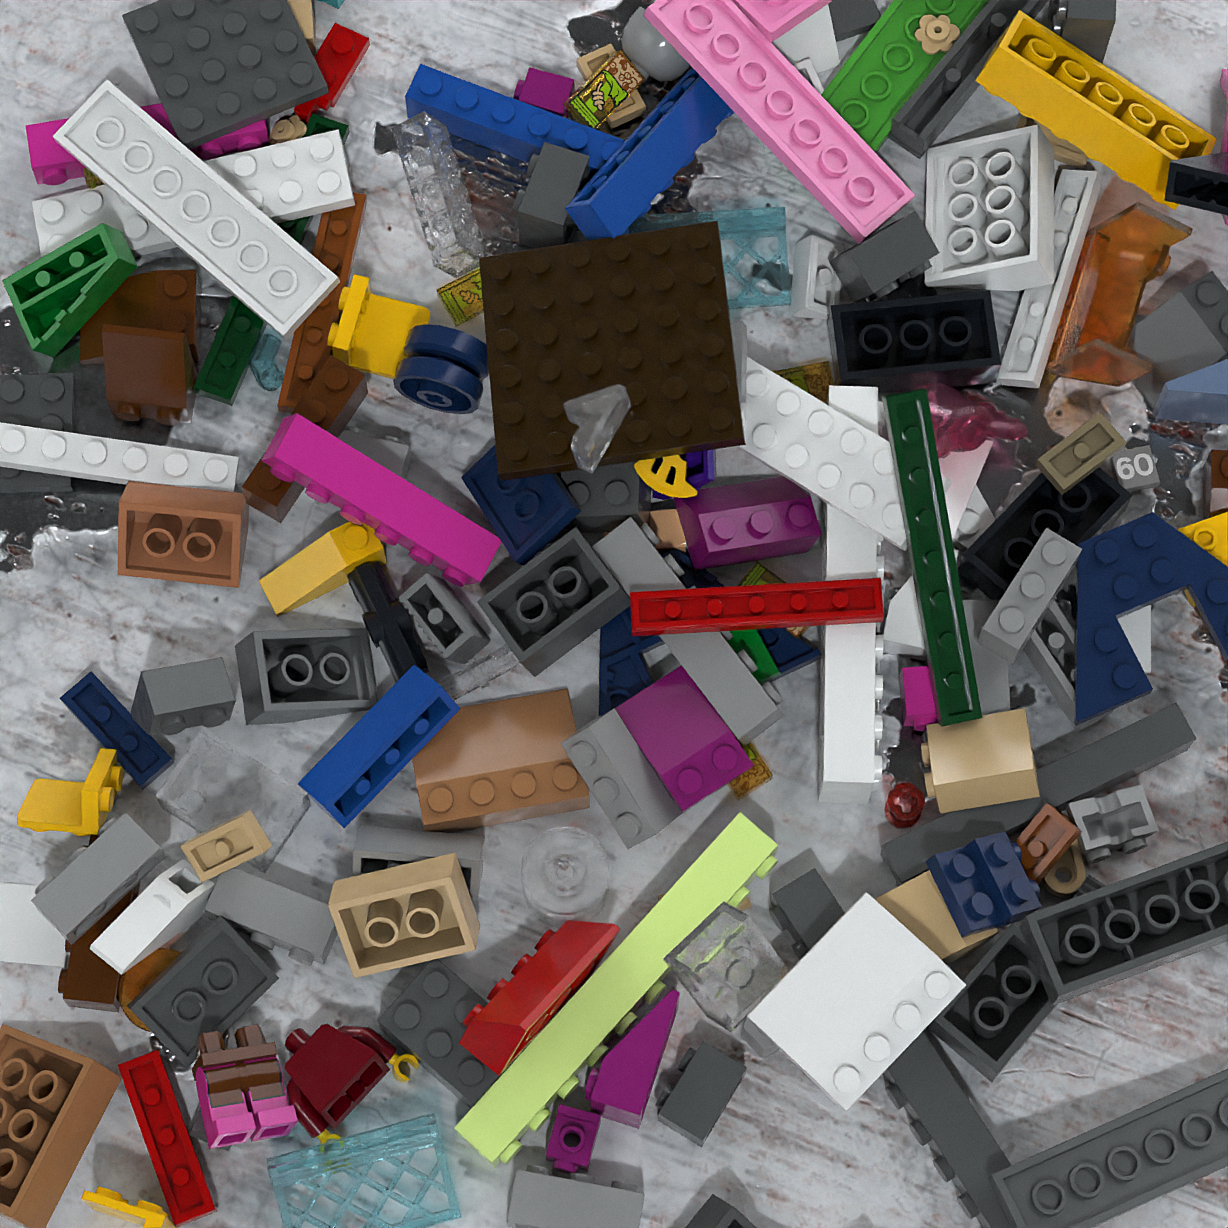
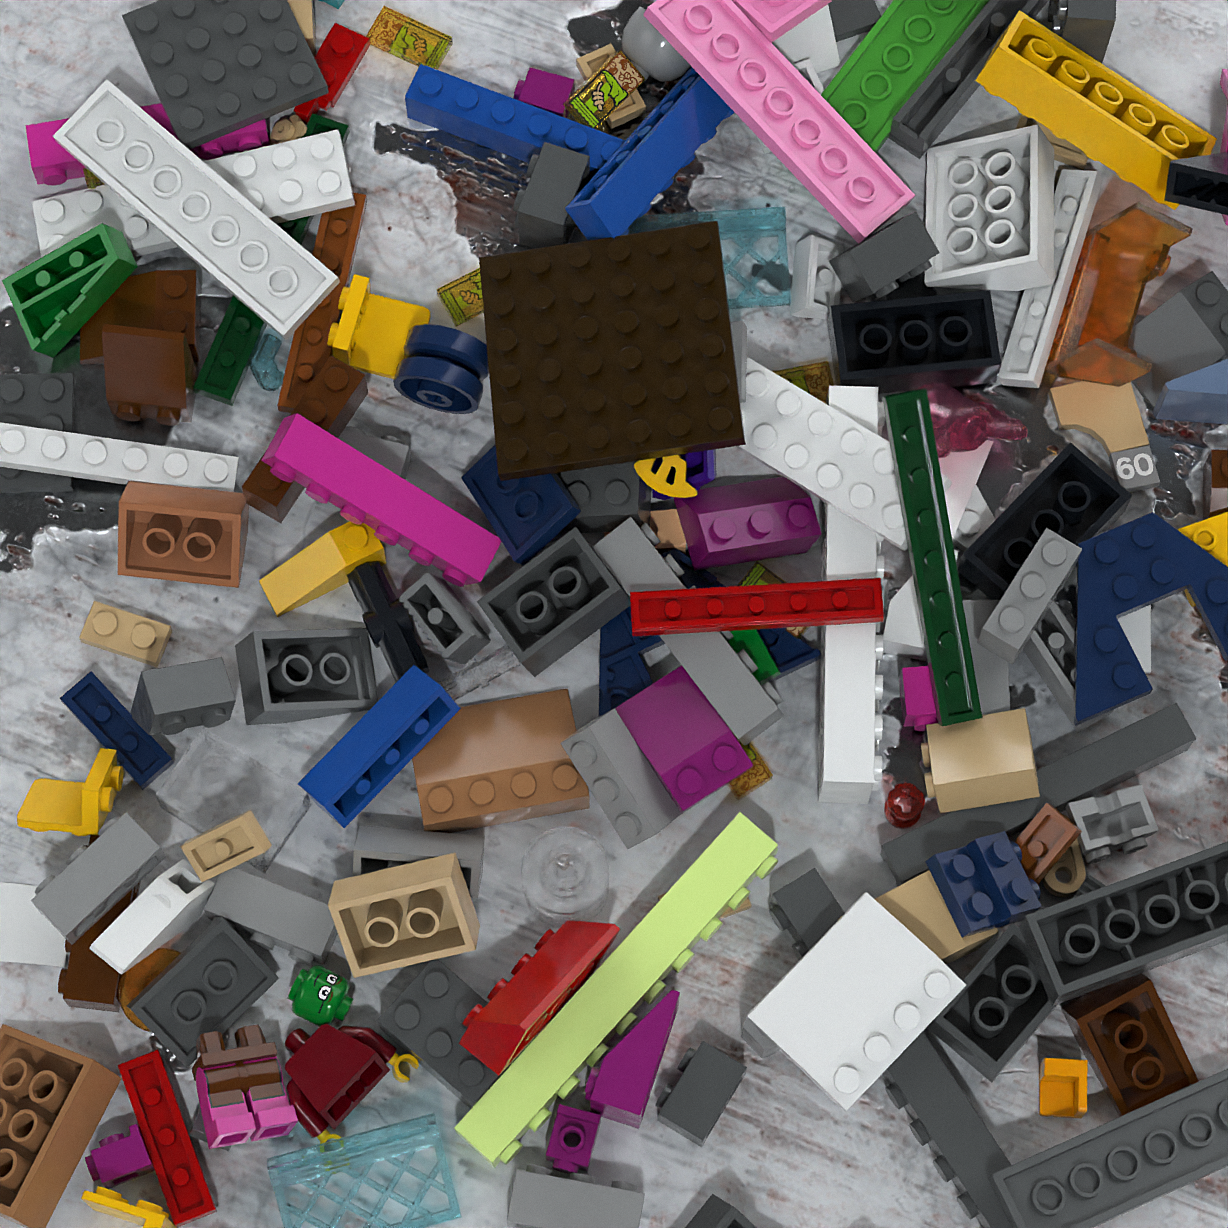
clear brick [391,111,487,278] -> none
clear slope [563,384,631,474] -> none
clear brick [663,901,790,1033] -> none
tan plant [915,15,960,55] -> none
dark tan plate [1035,412,1127,495] -> none
none -> tan plate [79,601,172,668]
none -> magenta brick [85,1124,155,1189]
none -> green head [287,965,354,1027]
none -> clear yellow tile [366,6,453,70]
none -> light orange panel [1039,1058,1088,1118]
none -> tan tile [1048,371,1150,457]
none -> reddish brown slope [1060,973,1199,1117]

